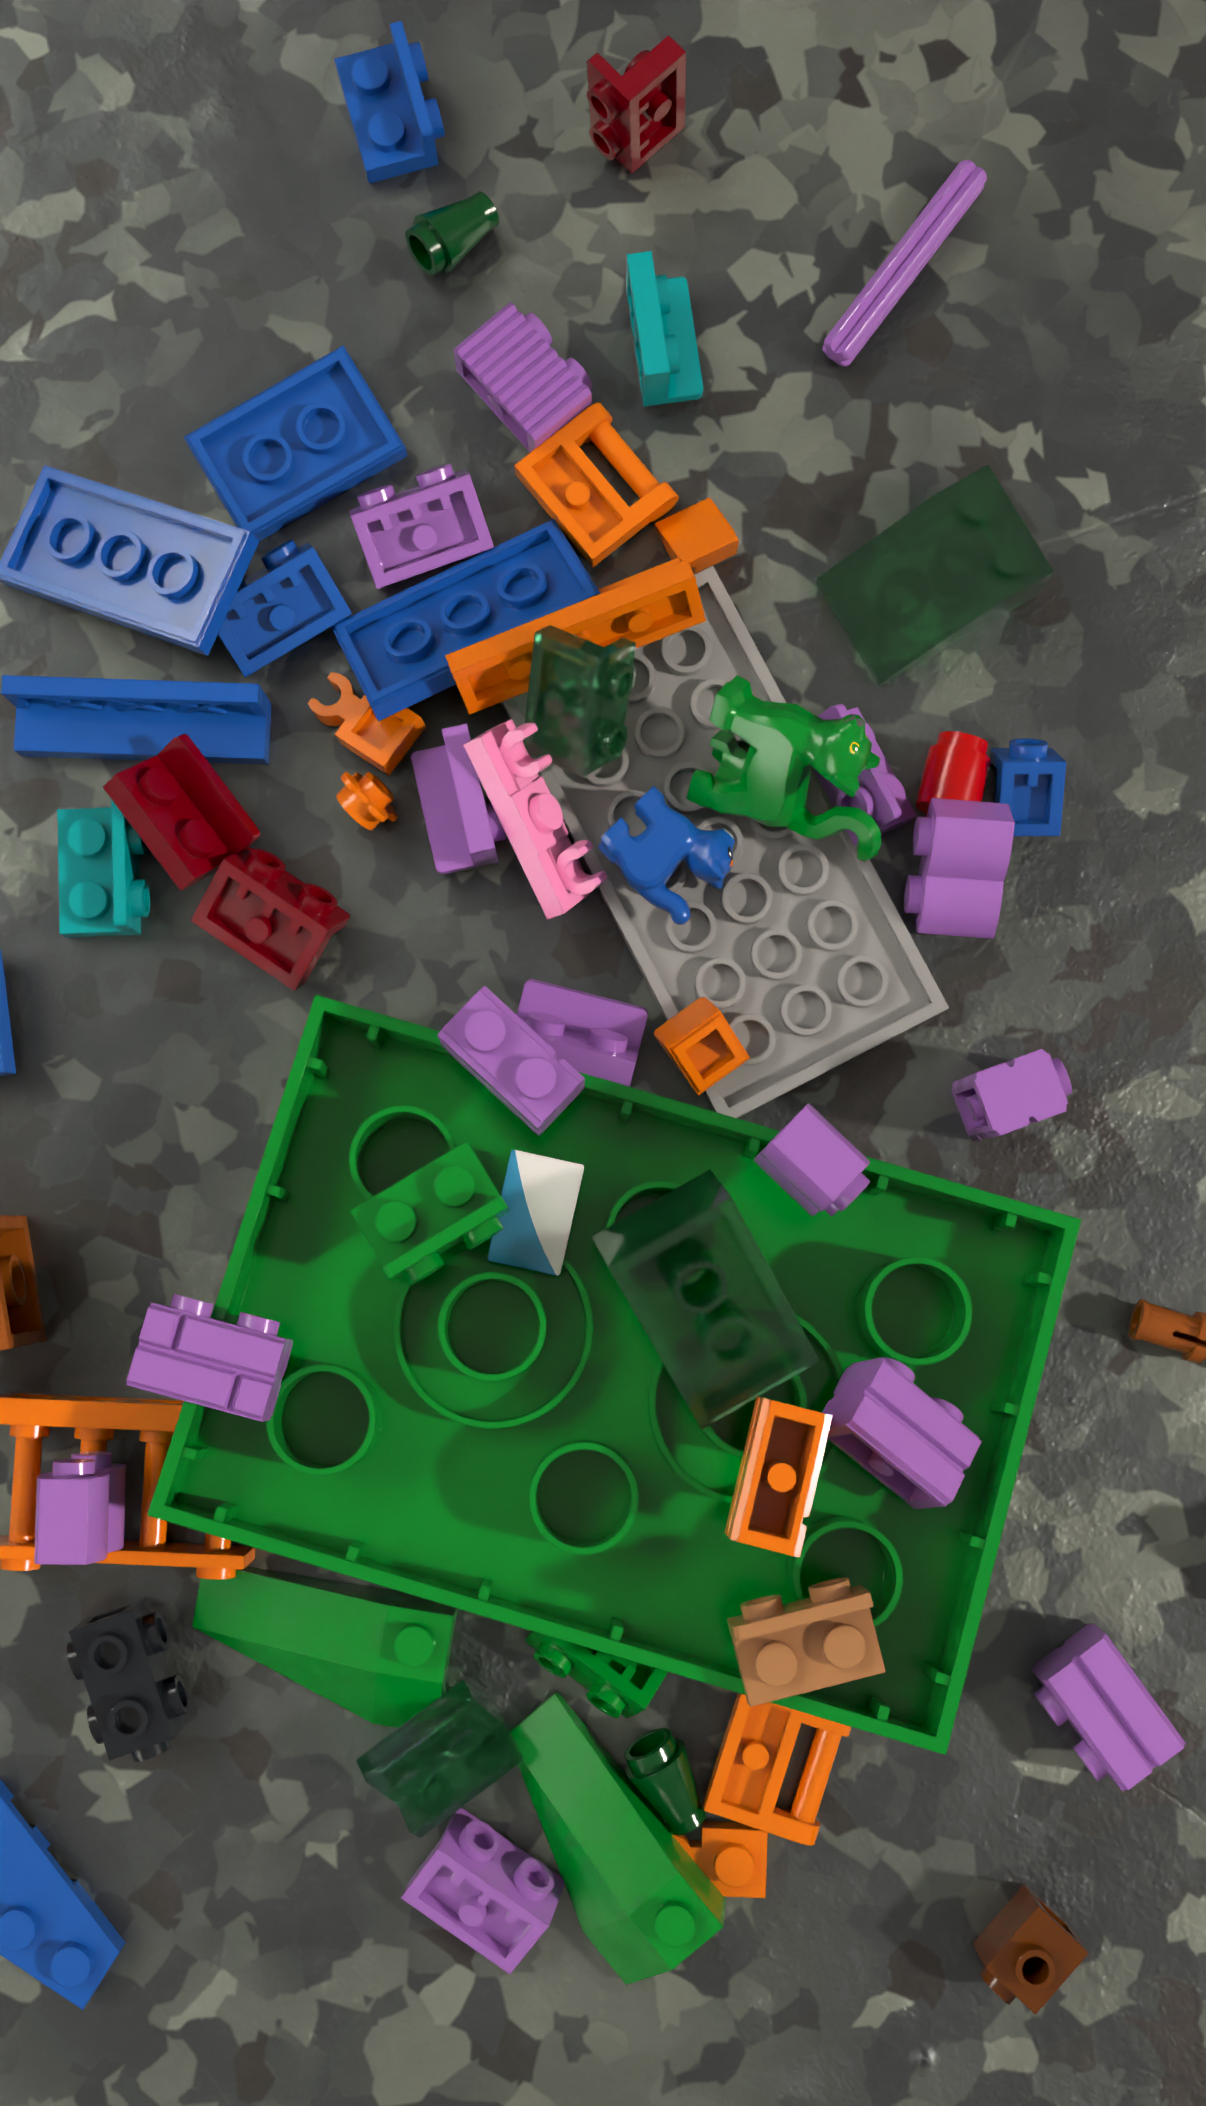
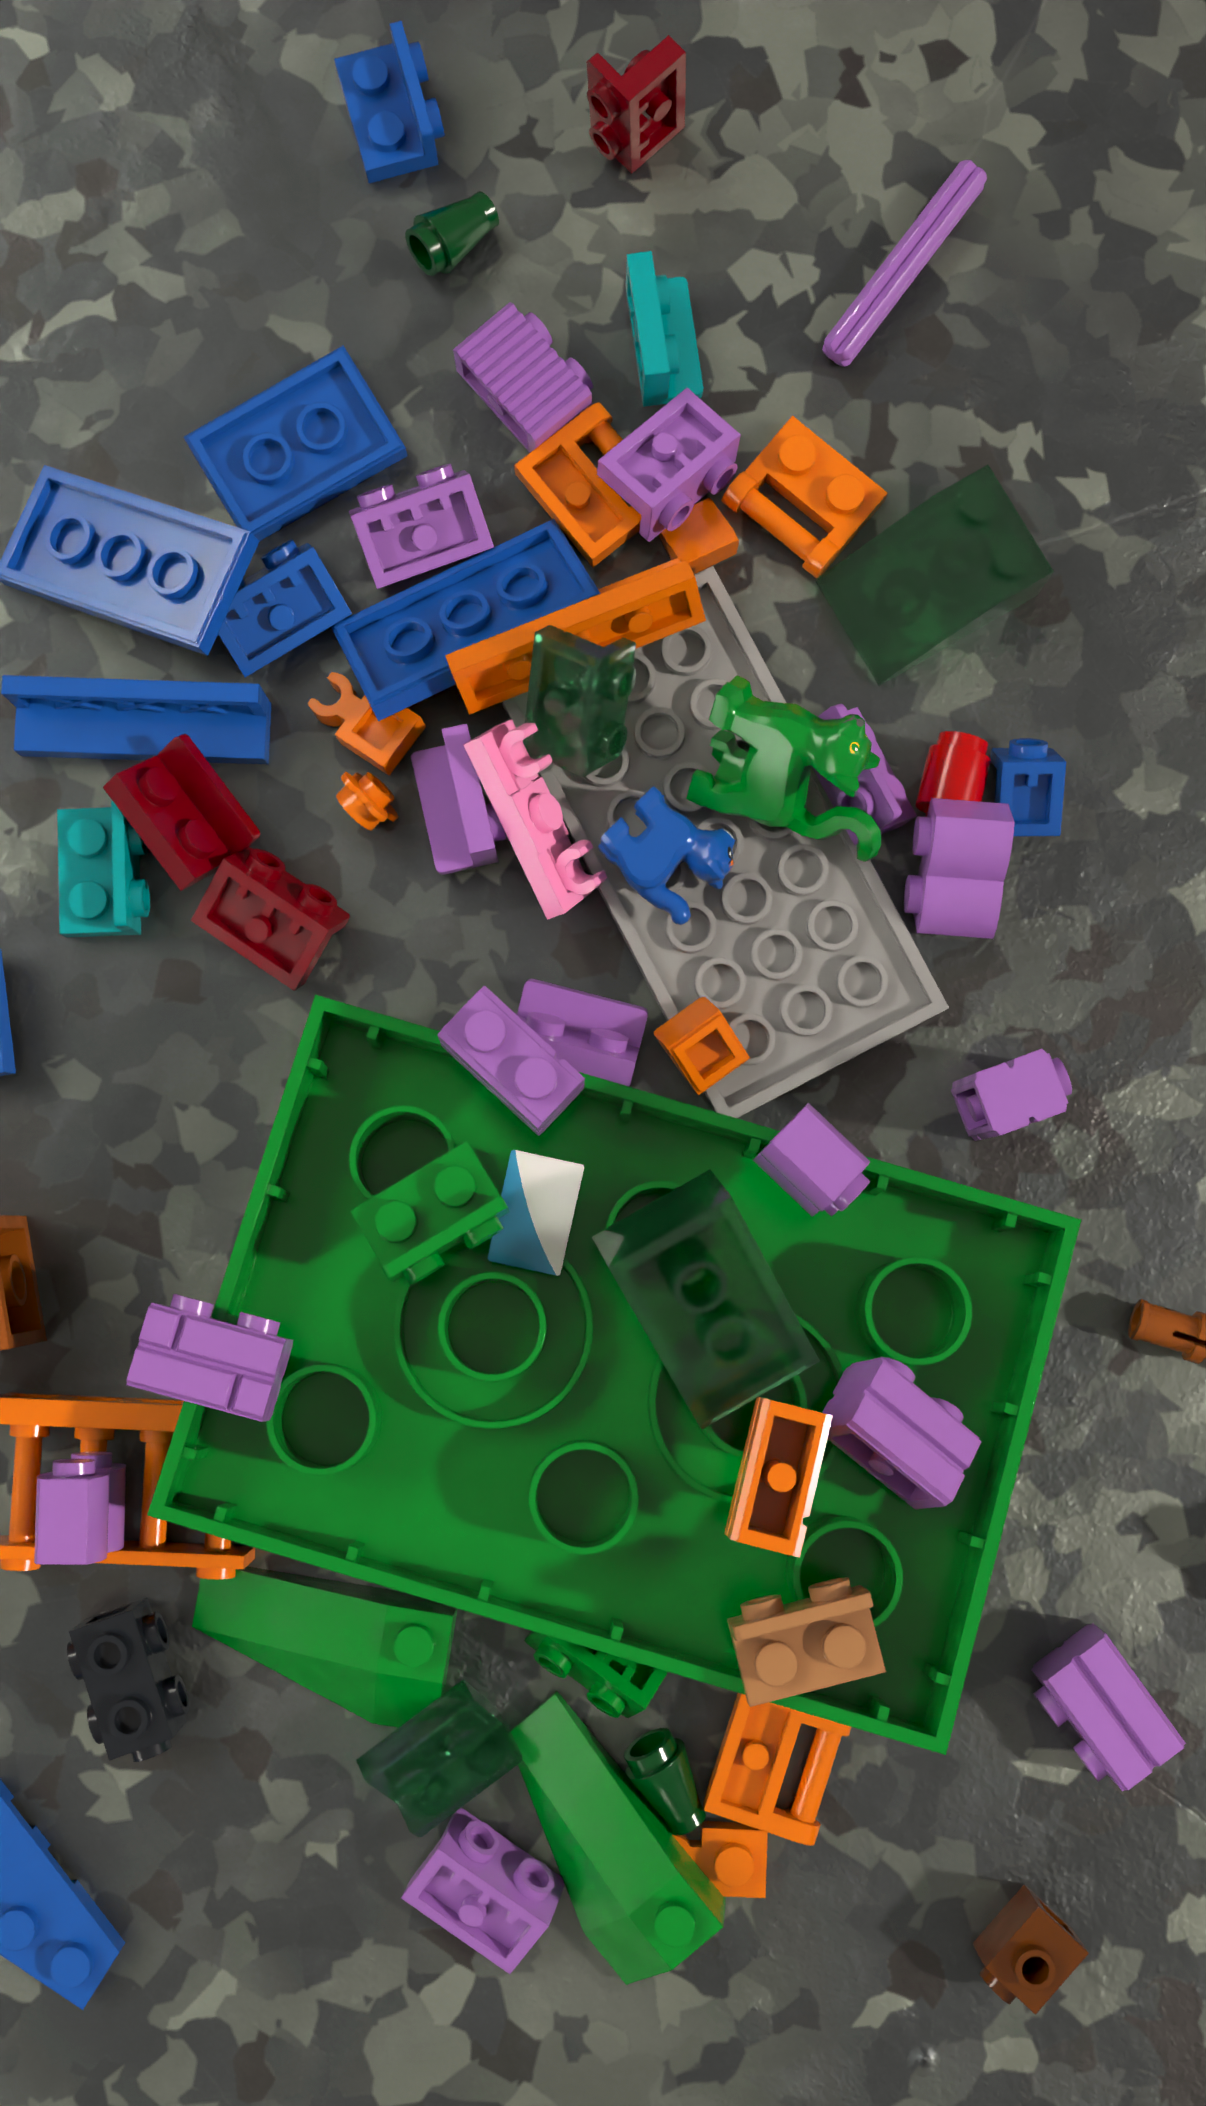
none -> medium lavender bracket [597,388,741,542]
none -> orange plate [721,415,888,579]

